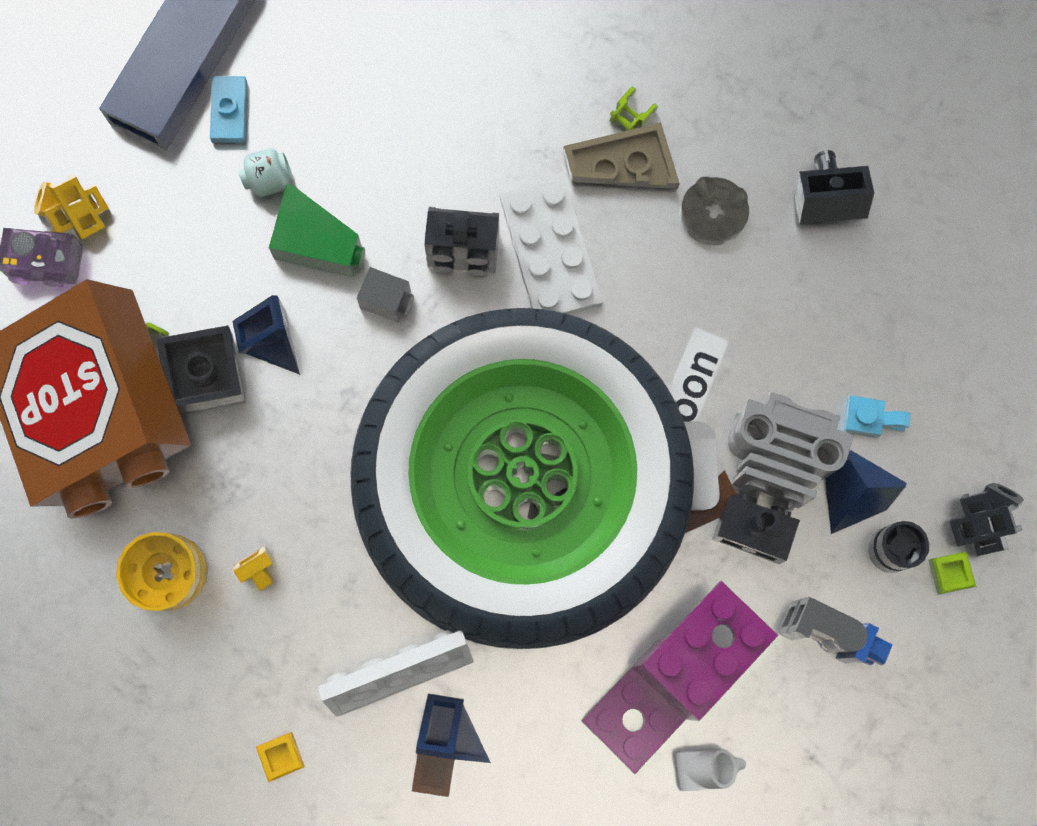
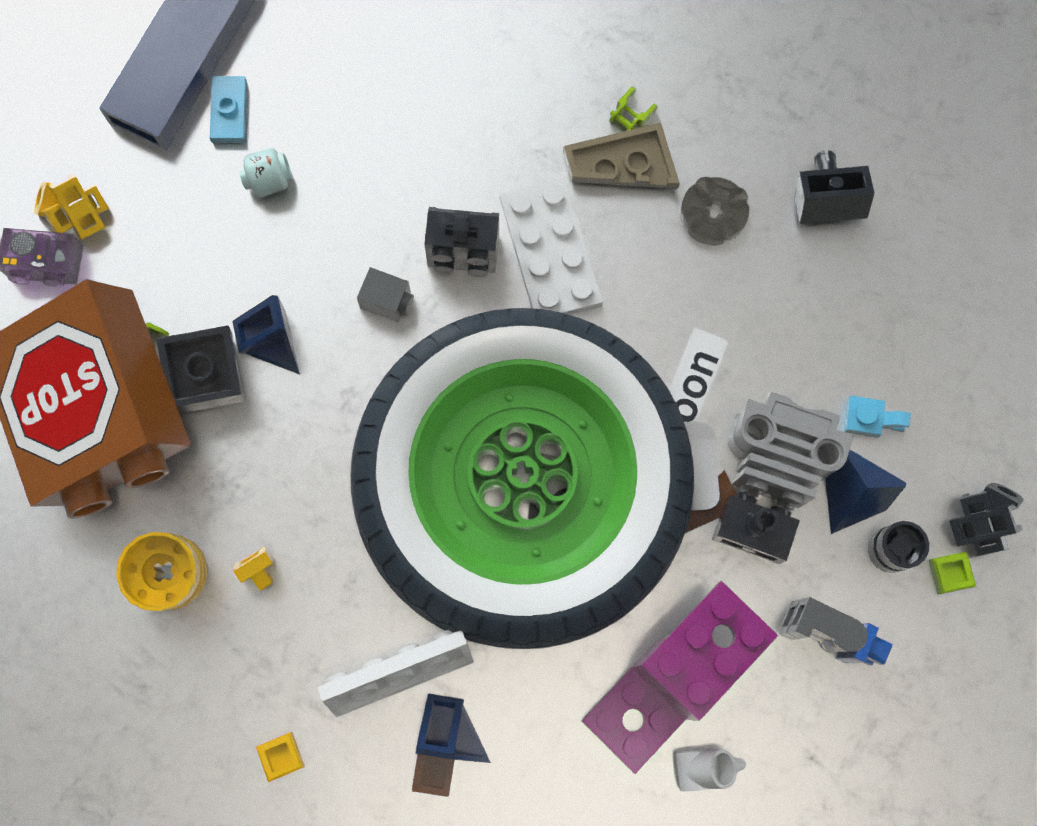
green slope [268,184,365,277] -> none

